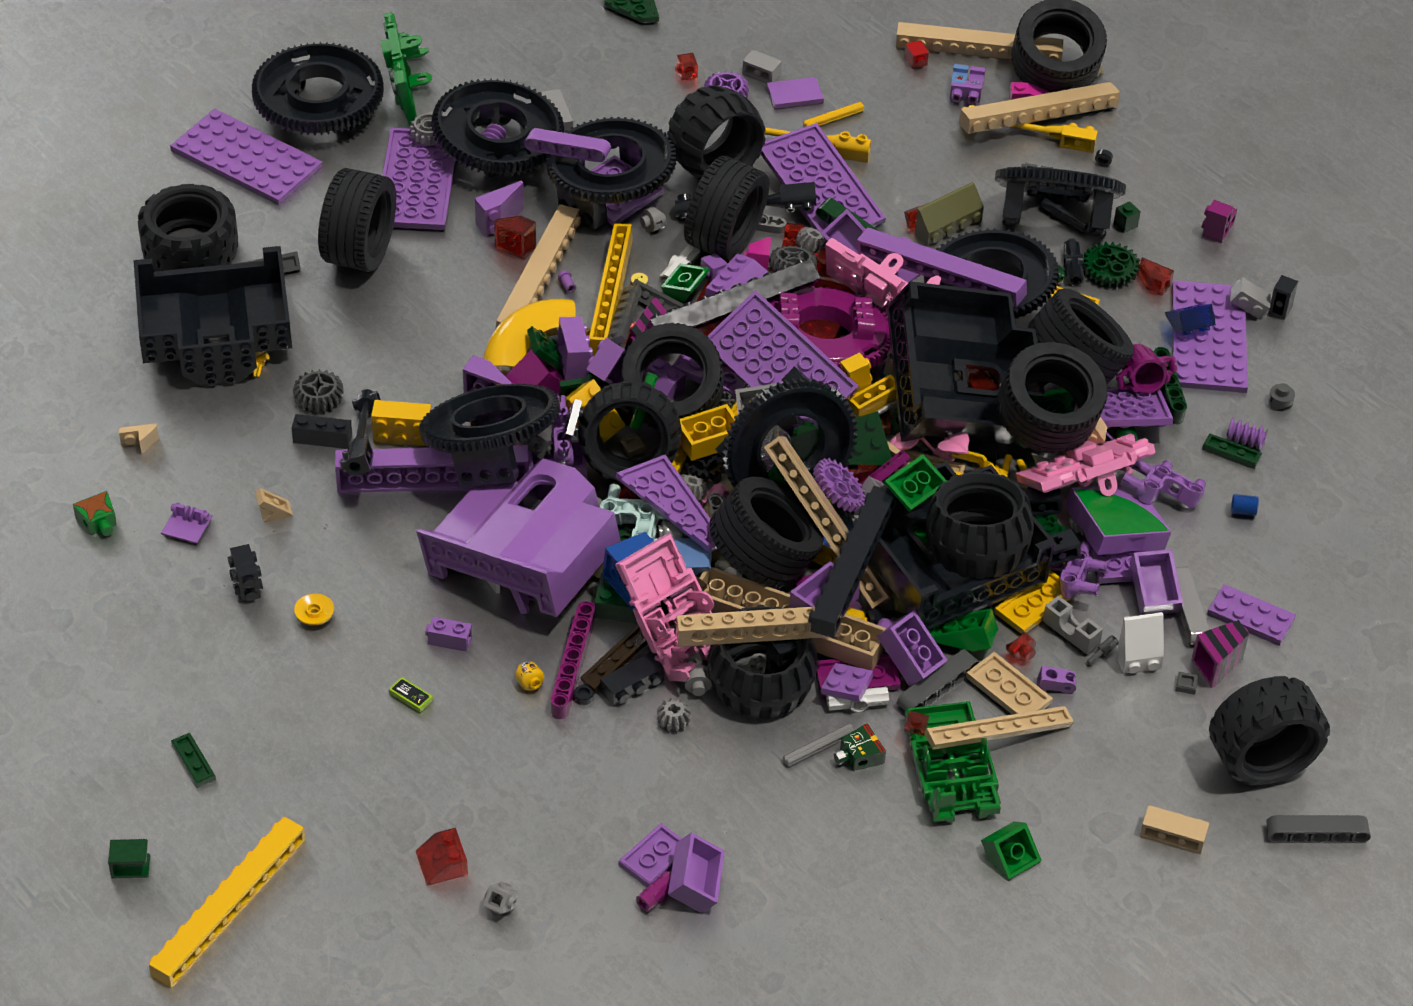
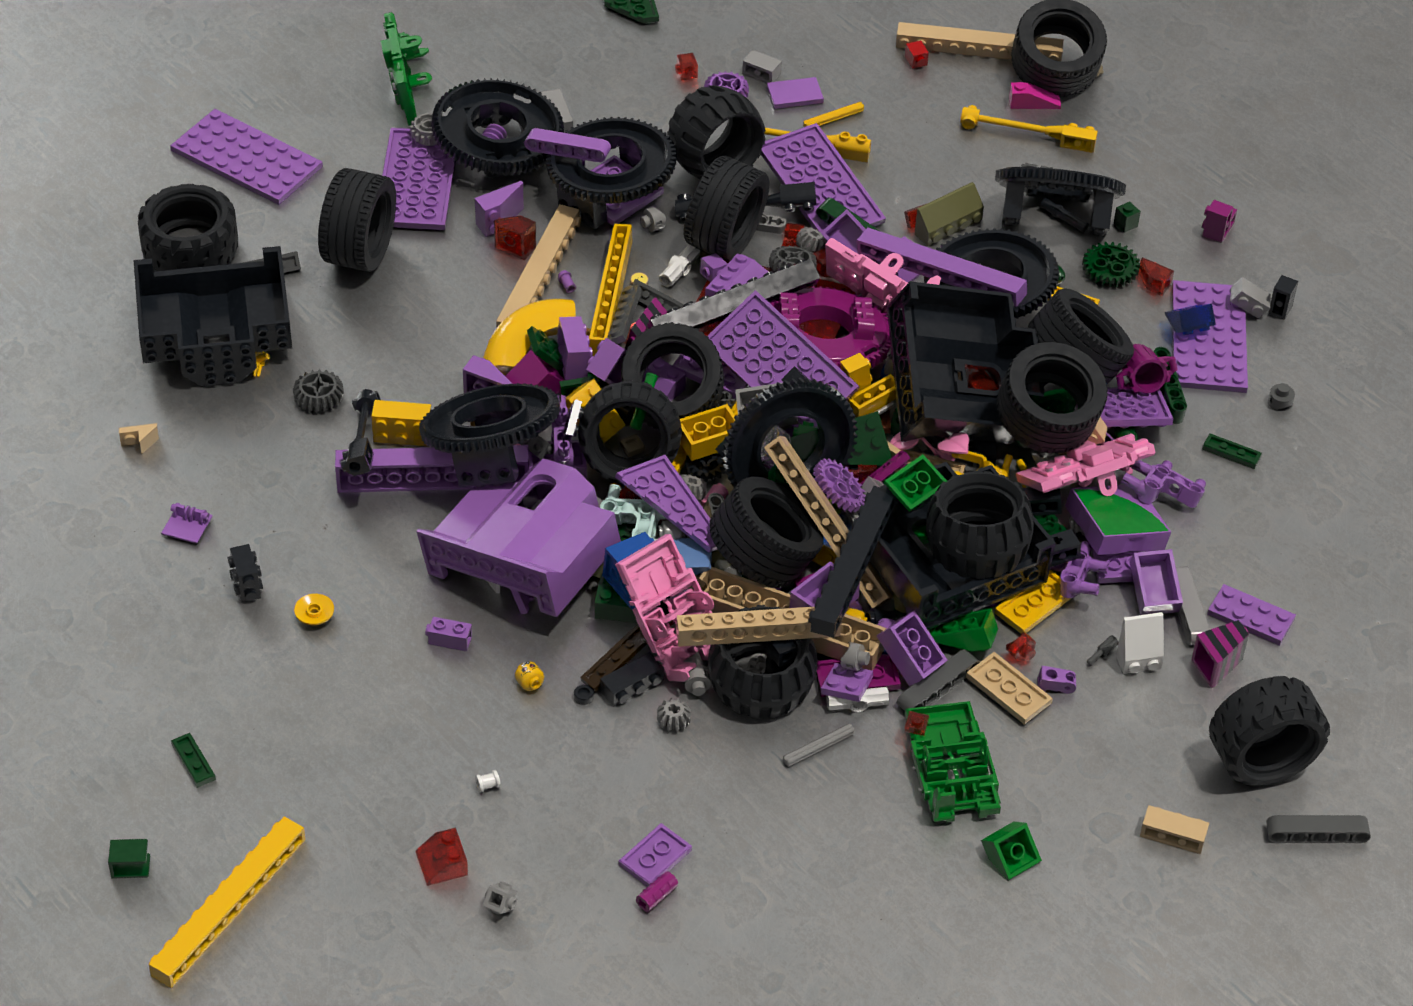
green torso [73,491,117,536] -> none
black piece [252,41,384,136] -> none
tan slope [255,488,293,522] -> none
black brick [291,414,352,449] -> none
tile [389,677,433,713] -> none
magenta beam [551,601,595,719] -> none
green slope [661,264,710,304] -> none
medium lavender piece [668,832,725,913] -> none
dark pink slope [744,237,771,271] -> none
dark green torso [834,723,886,771] -> none
tan plate [924,706,1074,750] -> none
medium lavender hips [950,64,986,105] -> none
tan brick [959,82,1120,134] -> none
light grey arch [1043,596,1103,654] -> none
black piece [1063,238,1084,286] -> none
black tile [1095,149,1113,166] -> none
dark grey tile [1175,672,1199,695] -> none
medium lavender piece [1227,417,1268,450] -> none
blue piece [1231,494,1259,517] -> none
none -> white bush [475,770,500,793]
none -> light grey piece [841,642,870,671]

